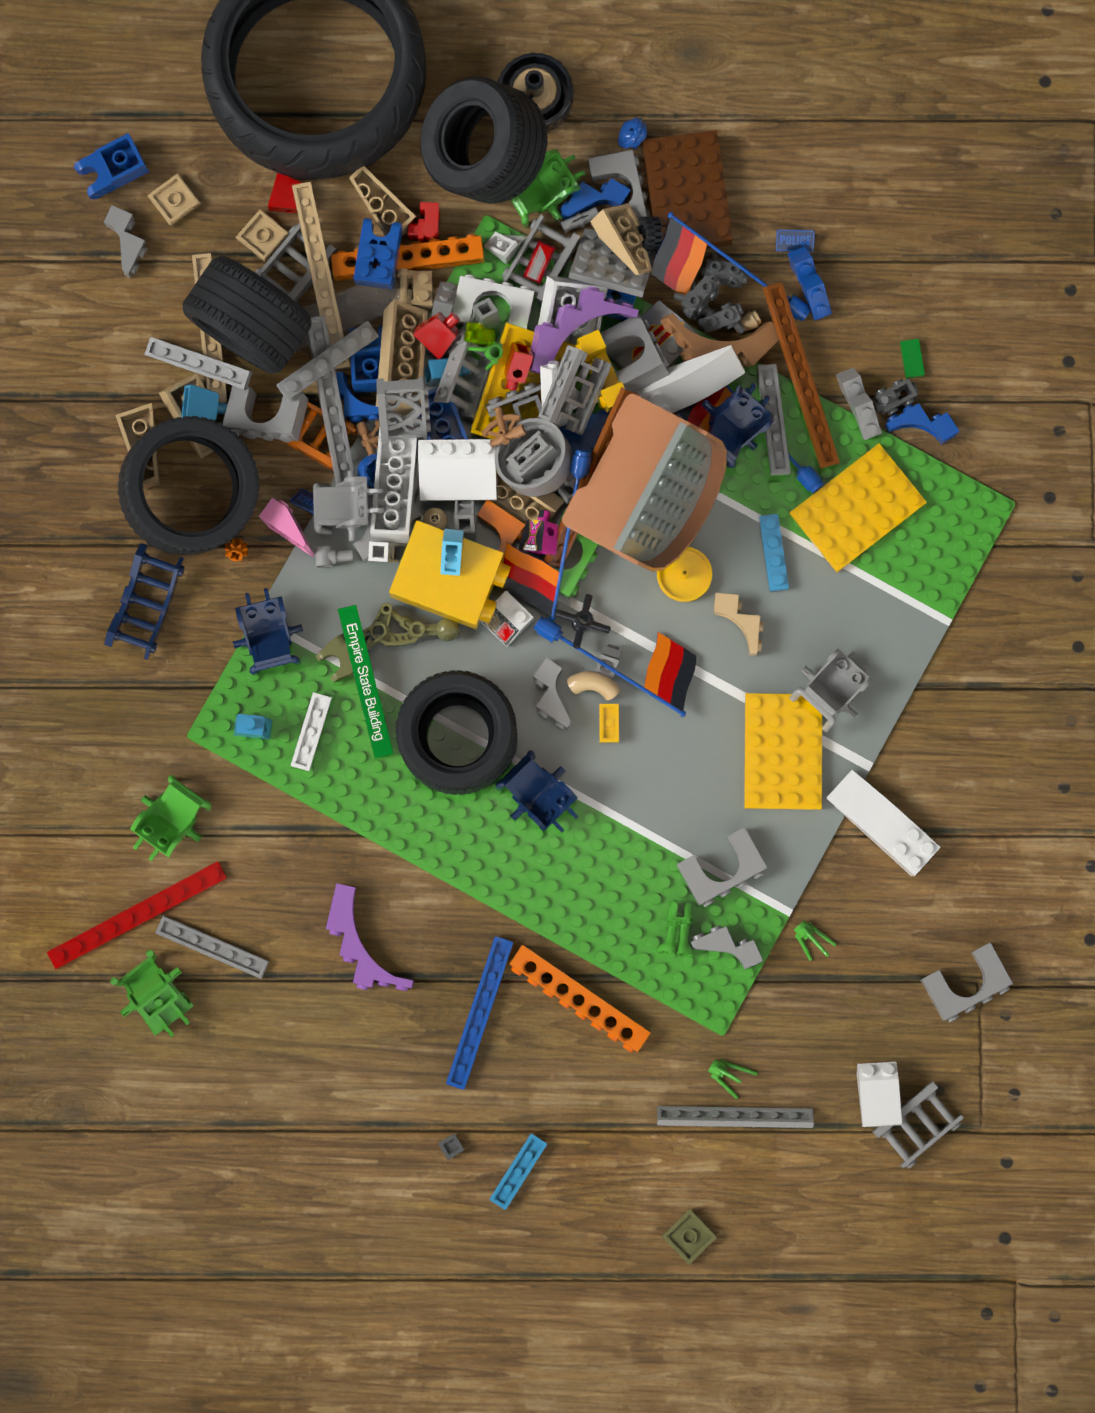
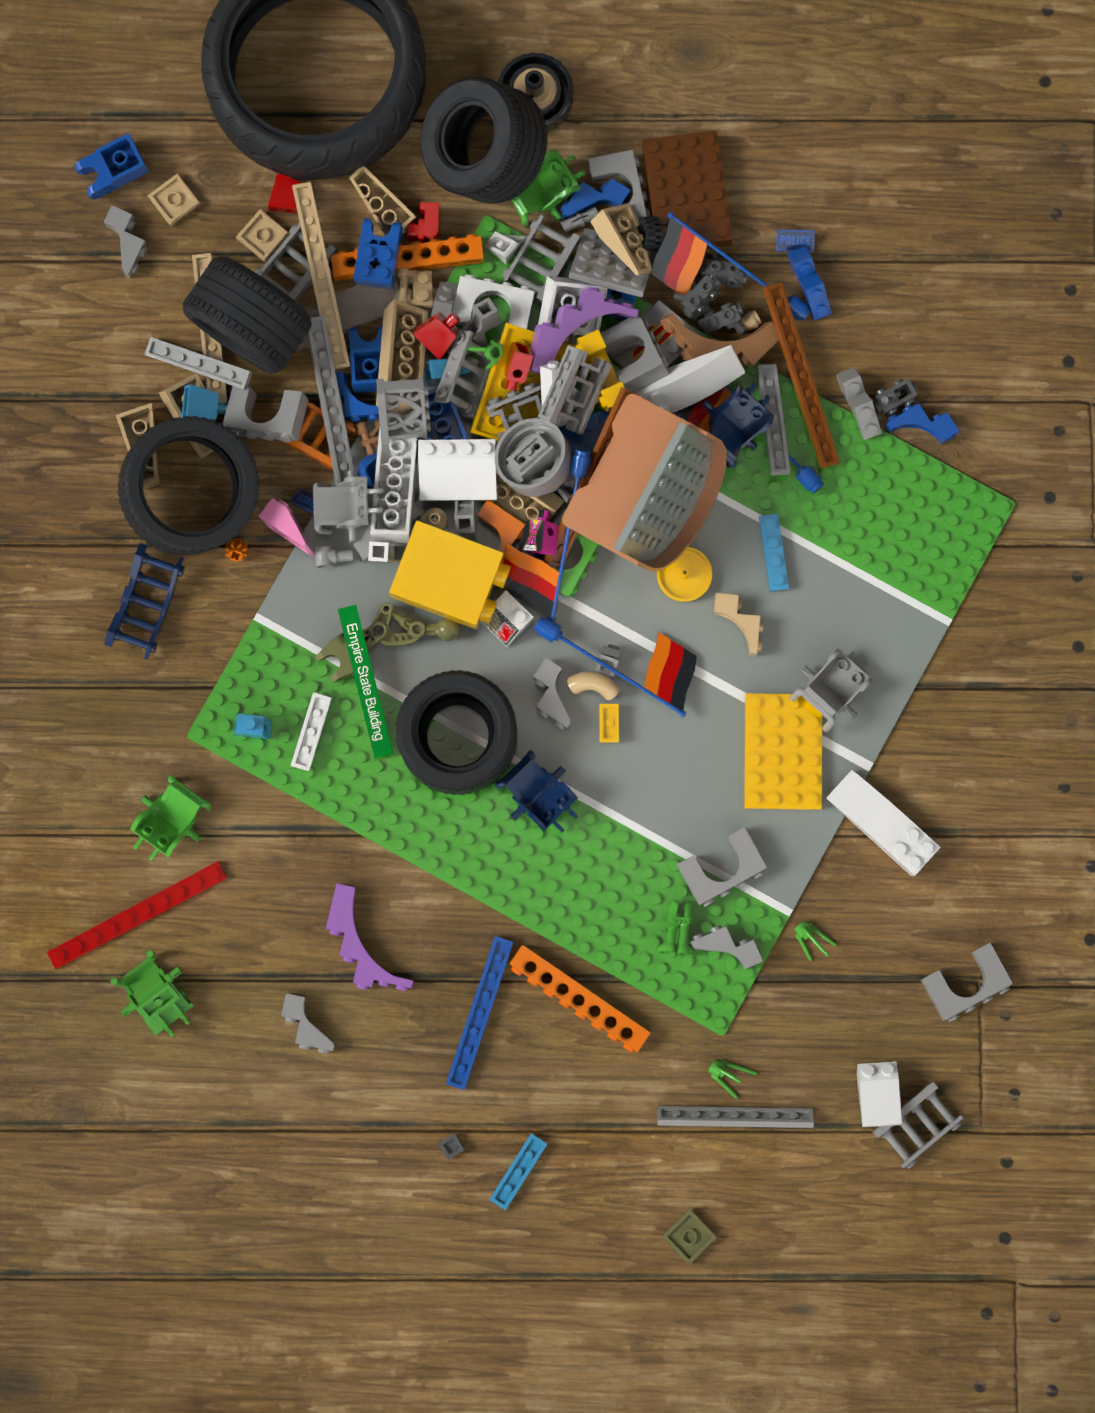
light grey tile [155,916,269,979] -> none
dark blue piece [233,588,304,676] -> none
light grey plate [276,321,379,401] -> none
medium azure arch [440,529,464,576] -> none
clear neon green leg [464,322,495,345] -> none
medium nougat piece [482,407,527,448] -> none
slope [523,241,556,284] -> none
black bar [554,594,611,649] -> none
blue hair [618,117,647,149] -> none
yellow plate [789,444,927,573] -> none
green tile [899,338,925,379] -> none
none -> light grey arch [281,993,335,1054]

